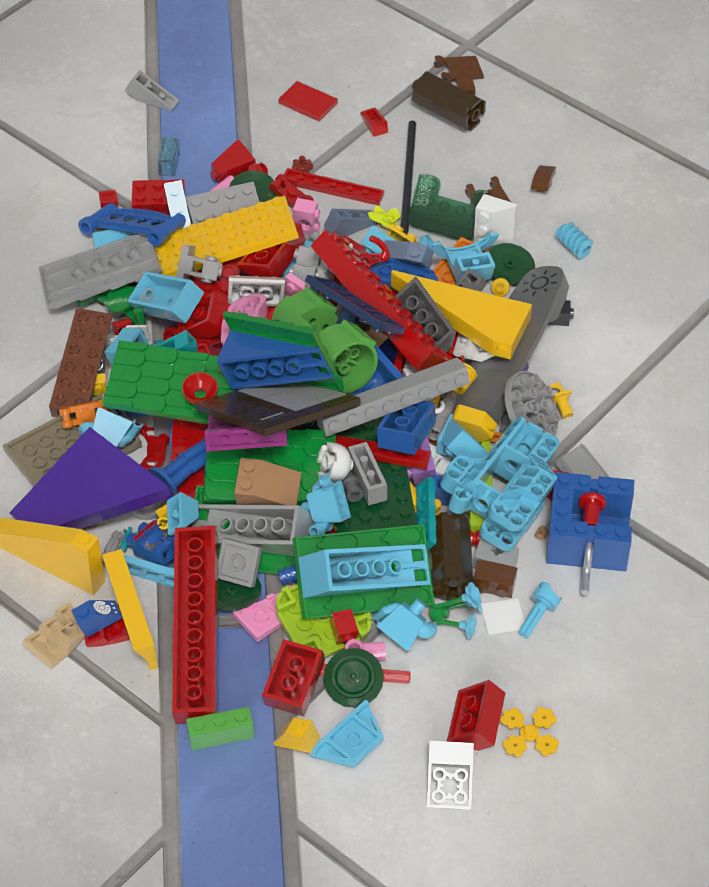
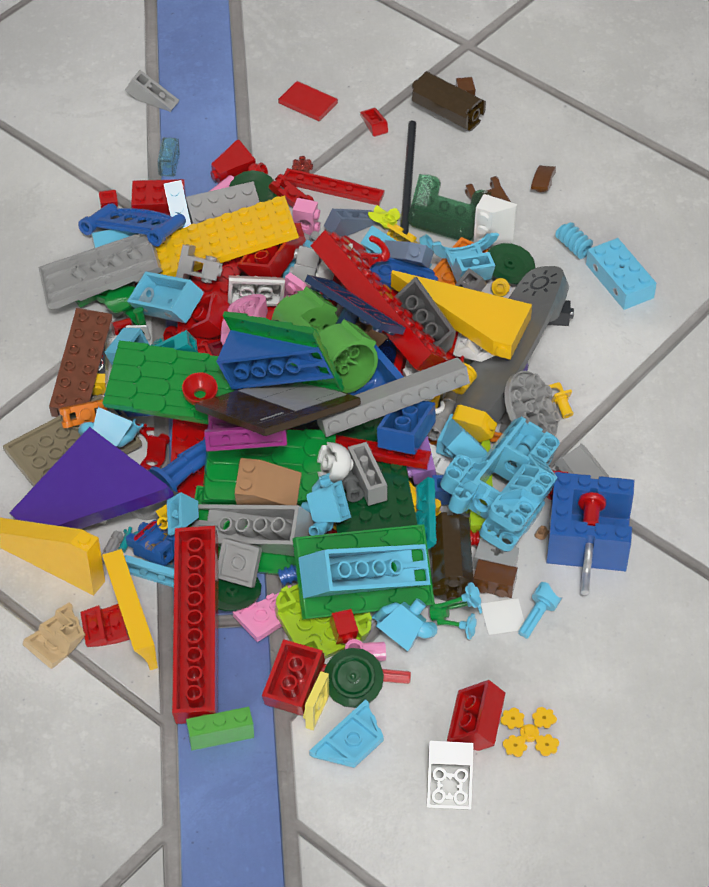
blue slope [71,600,123,637] -> none
yellow slope [273,717,320,753] -> none
reddish brown flag [434,55,484,83] -> none
none -> light yellow plate [303,671,329,731]
none -> medium azure piece [586,238,657,310]

